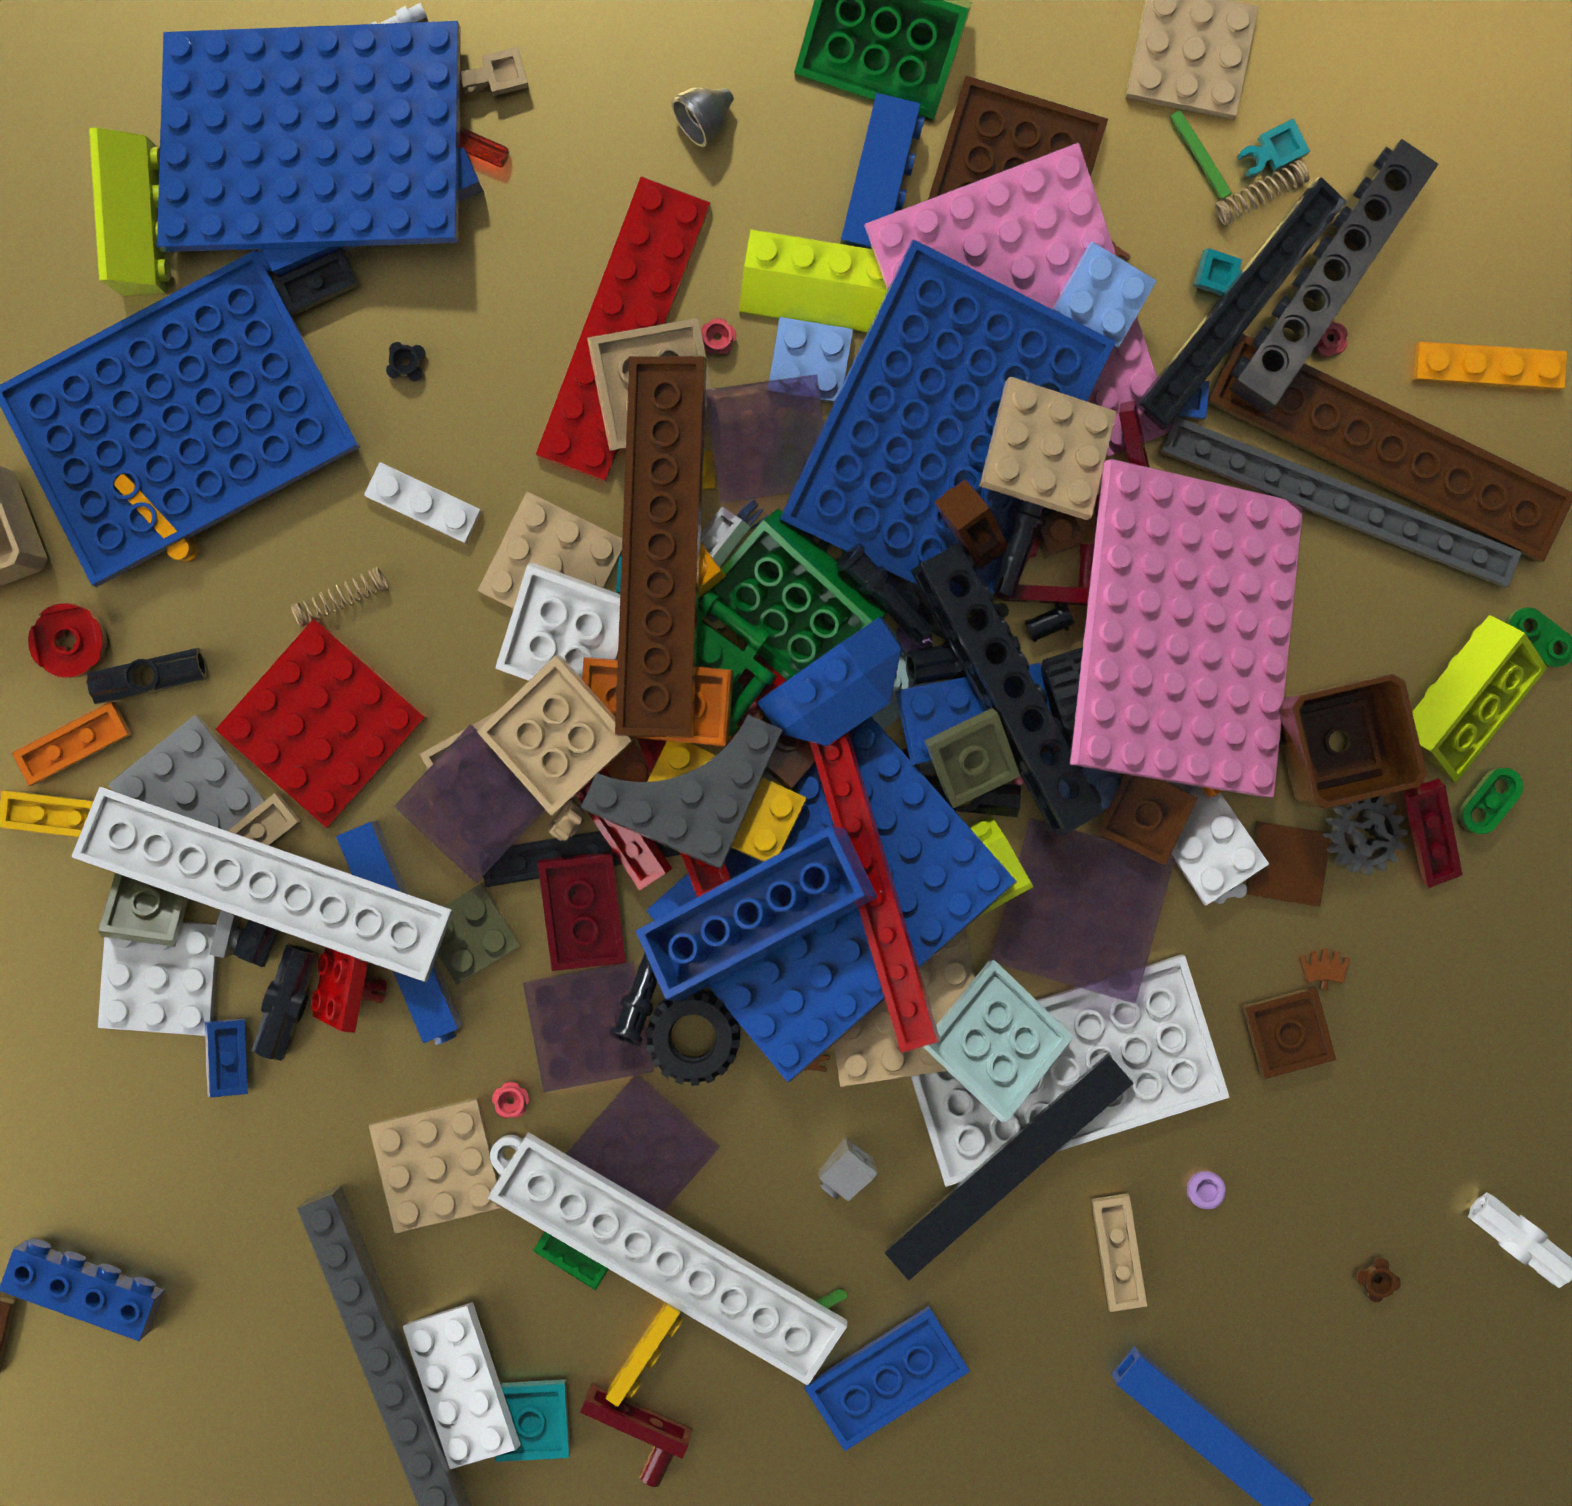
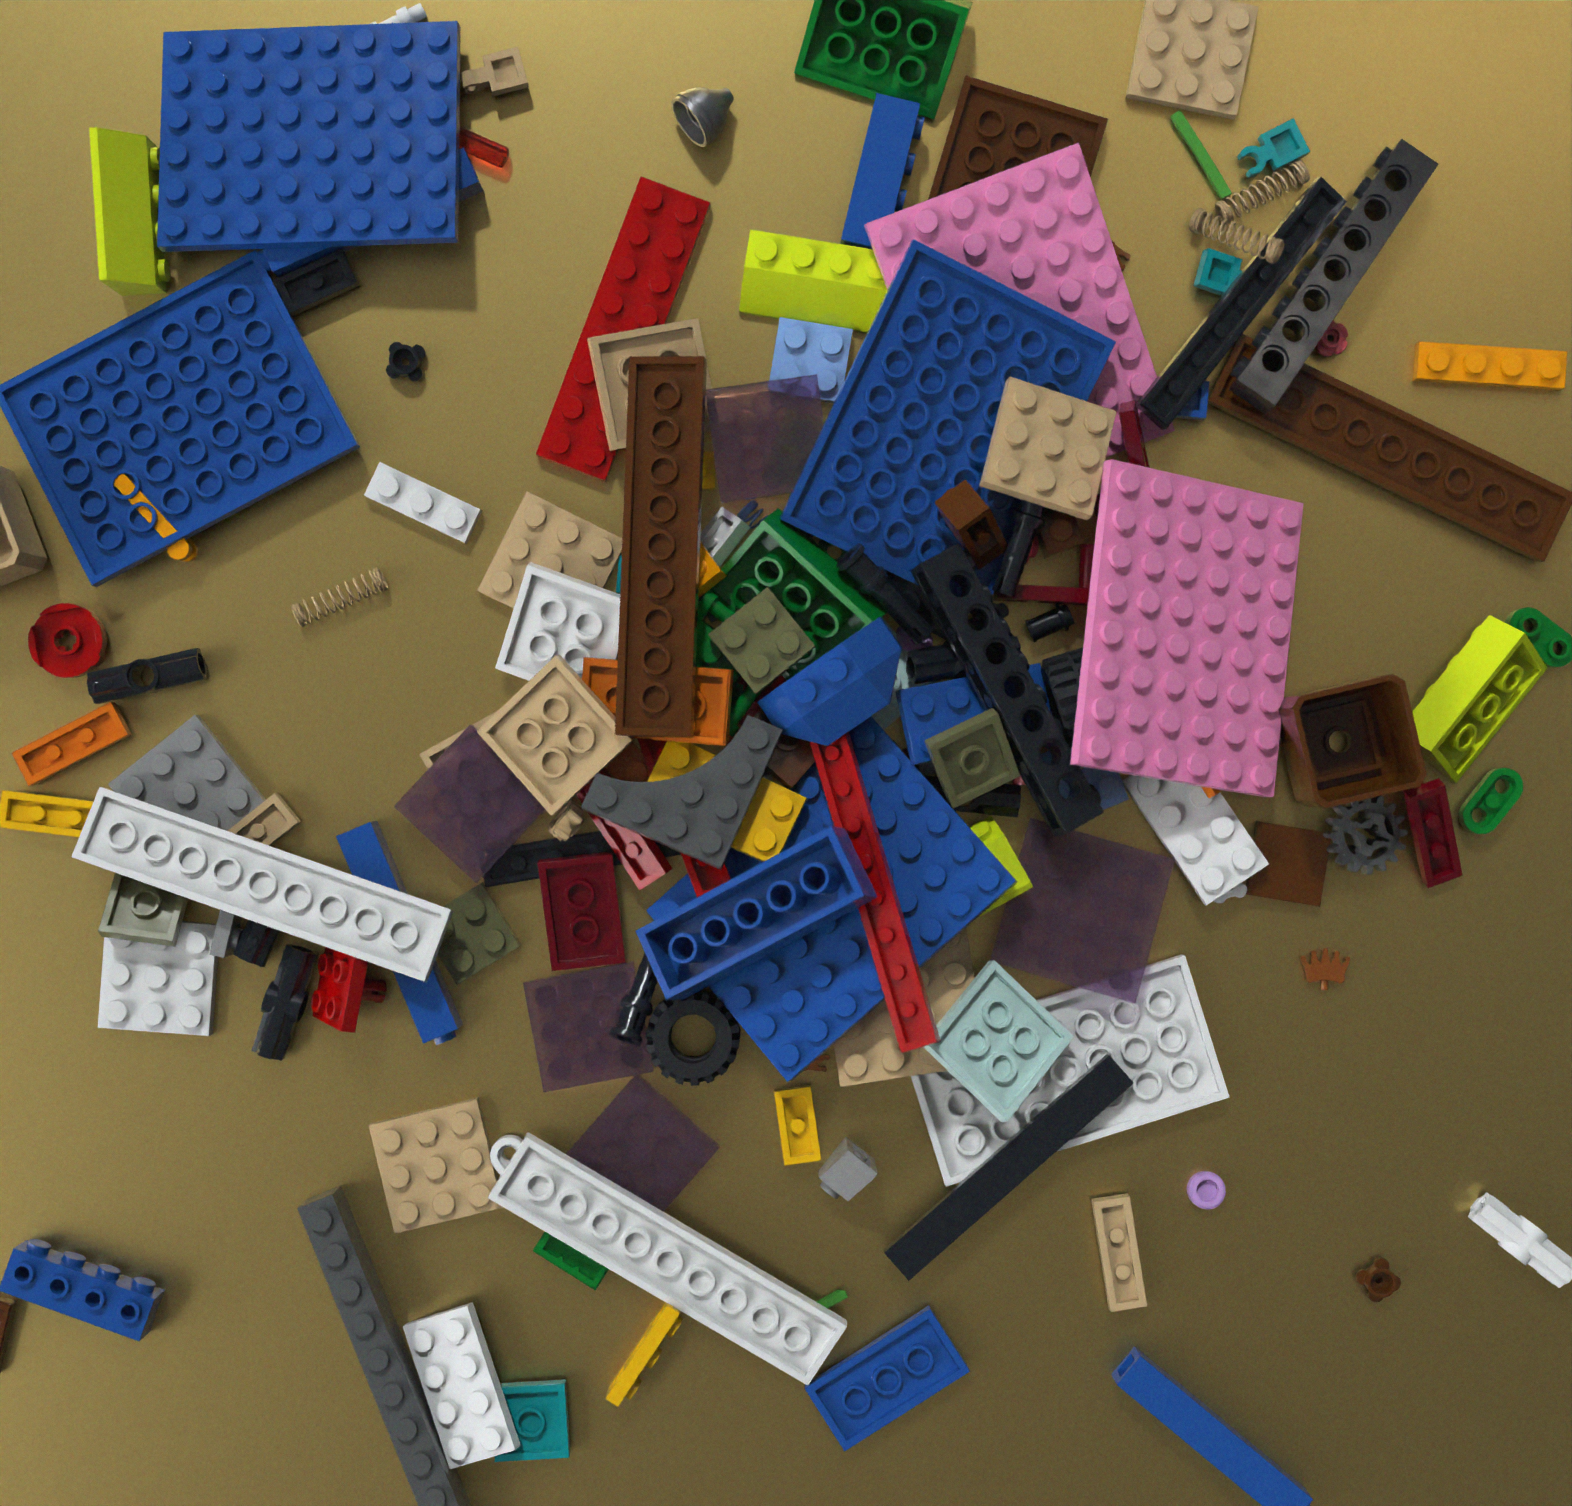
blue plate [204,1018,248,1098] -> none
red plate [215,618,427,828] -> none
coral plate [492,1082,529,1118] -> none
dark red piece [580,1384,692,1487] -> none
coral plate [701,318,736,355] -> none
light blue plate [1052,242,1157,348] -> none
reddish brown plate [1097,774,1199,866] -> none
dark grey plate [1160,416,1522,588] -> none
reddish brown plate [1242,986,1336,1079] -> none
none -> olive plate [708,587,815,695]
none -> yellow plate [774,1085,821,1166]
none -> tan piece [1189,208,1284,264]

